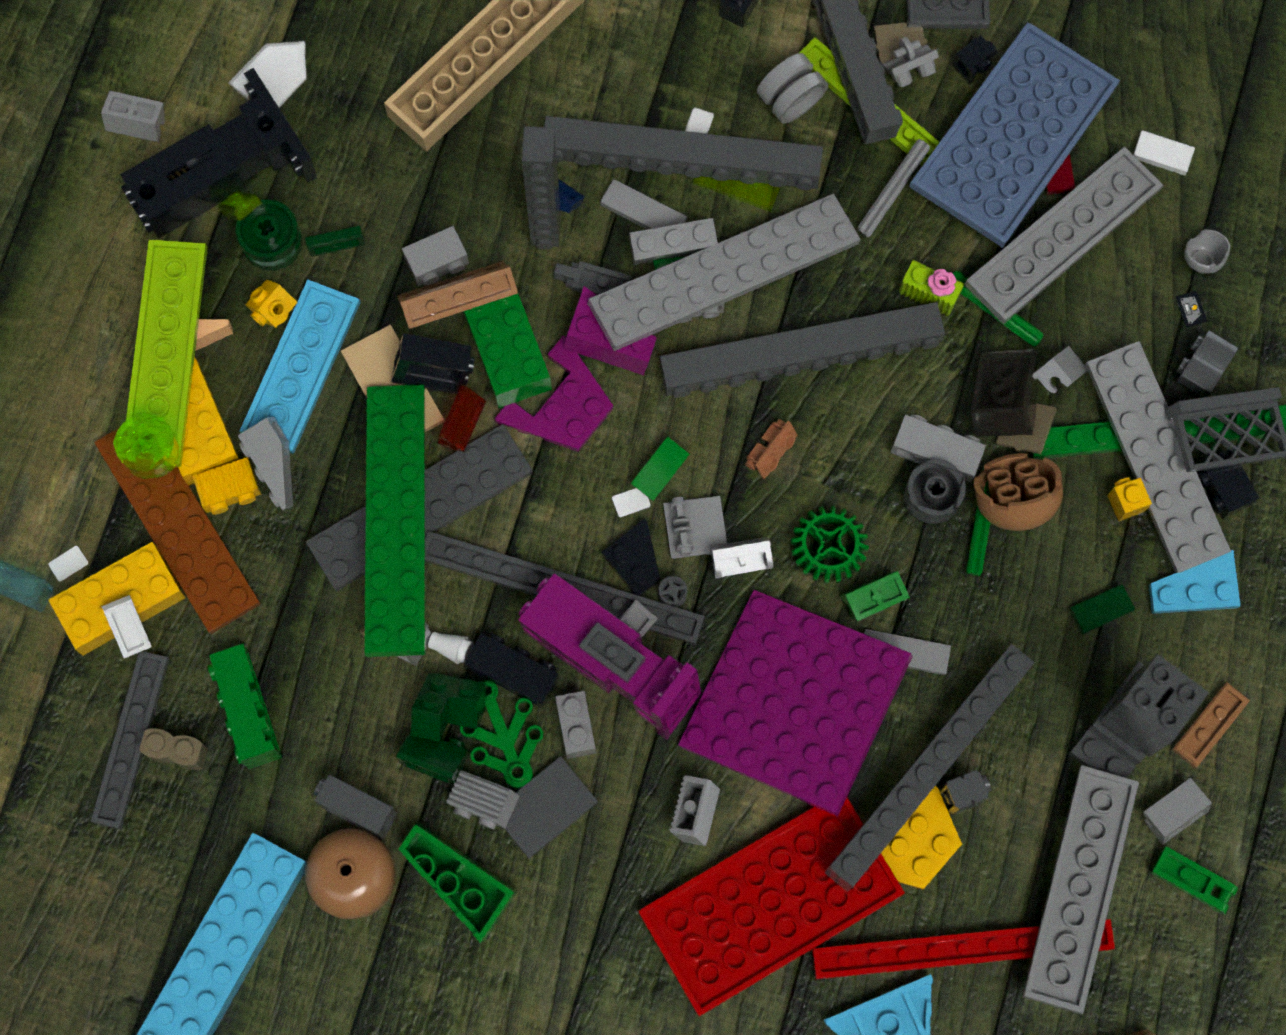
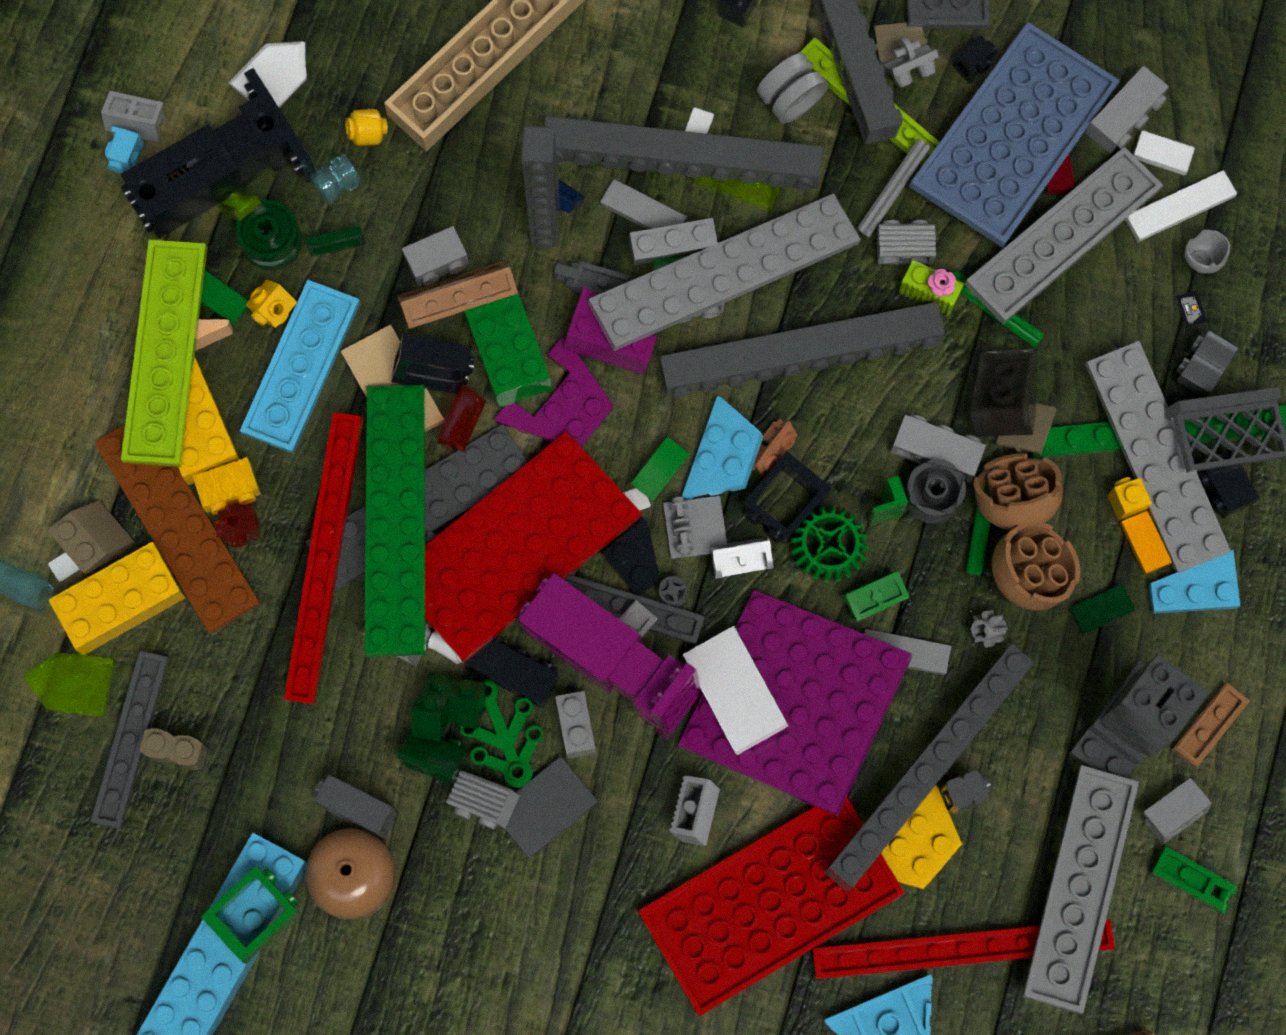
white tile [102,595,152,658] -> none
clear neon green brick [113,412,179,479] -> none
green wedge [207,644,282,769] -> none
light grey slope [238,417,293,510] -> none
green wedge [398,824,518,943] -> none
dark grey plate [579,622,646,684] -> none
light grey hinge [1032,346,1088,393] -> none
none -> clear neon green tile [23,652,115,717]
none -> dark tan slope [47,500,136,577]
none -> medium azure brick [105,126,144,174]
none -> green tile [201,271,249,327]
none -> green window [201,866,300,964]
none -> clear red brick [214,504,261,548]
none -> red plate [284,412,363,704]
none -> clear light blue wheel [309,153,362,204]
none -> yellow head [345,109,388,146]
none -> red plate [425,431,642,663]
none -> medium azure wing [682,396,764,500]
none -> white tile [683,626,789,755]
none -> black window [742,452,832,545]
none -> green panel [868,476,908,526]
none -> light grey brick [876,220,936,265]
none -> light grey gear [970,610,1008,648]
none -> medium nougat cylinder [992,523,1080,611]
none -> light grey brick [1085,66,1169,154]
none -> light orange tile [1120,511,1172,575]
none -> white tile [1125,170,1237,242]

